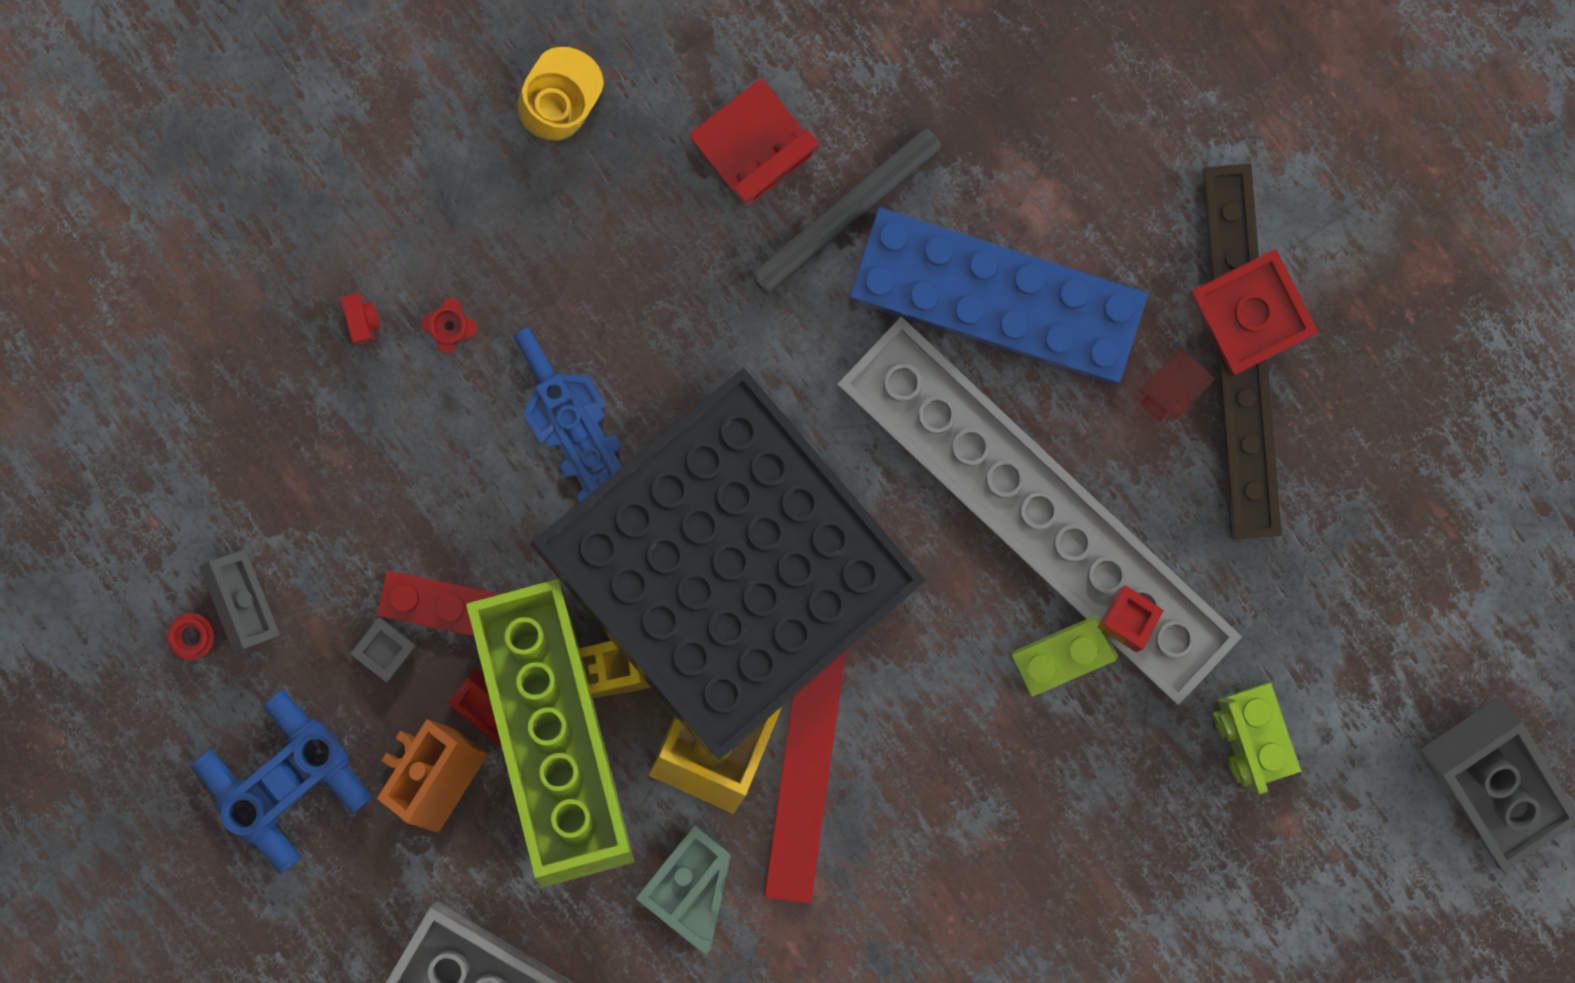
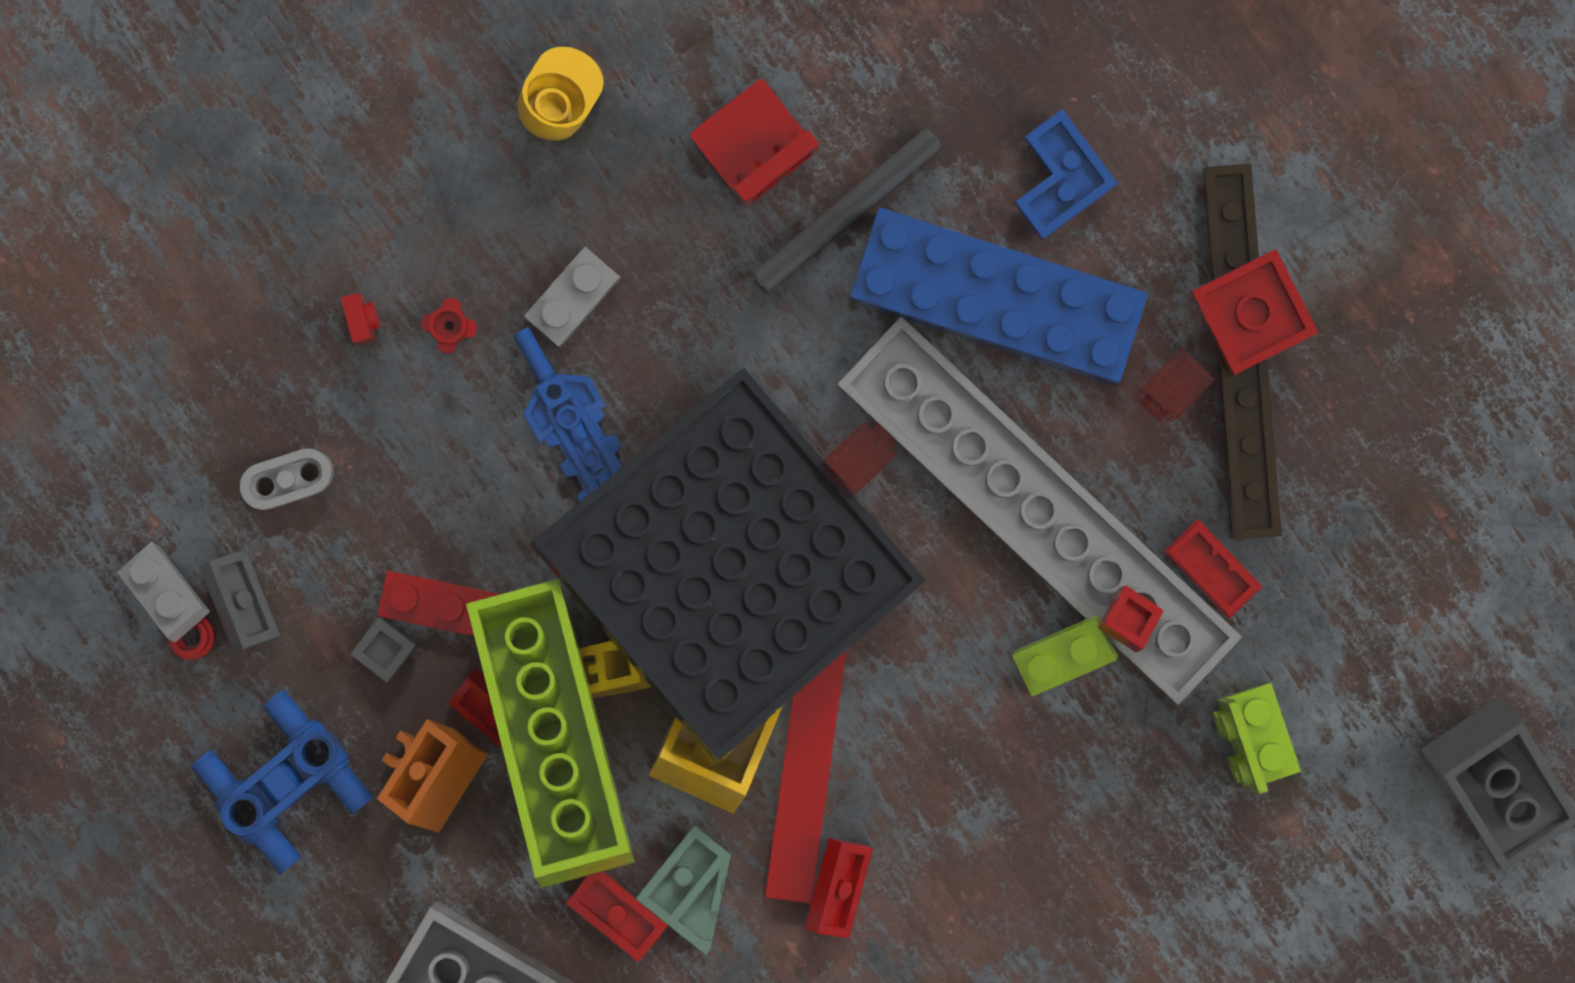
none -> light grey plate [117,541,210,643]
none -> light grey plate [240,449,334,510]
none -> light grey plate [524,247,621,348]
none -> red plate [566,871,668,962]
none -> red plate [804,838,873,938]
none -> clear red brick [823,422,897,495]
none -> blue plate [1014,109,1118,241]
none -> red plate [1163,519,1262,619]

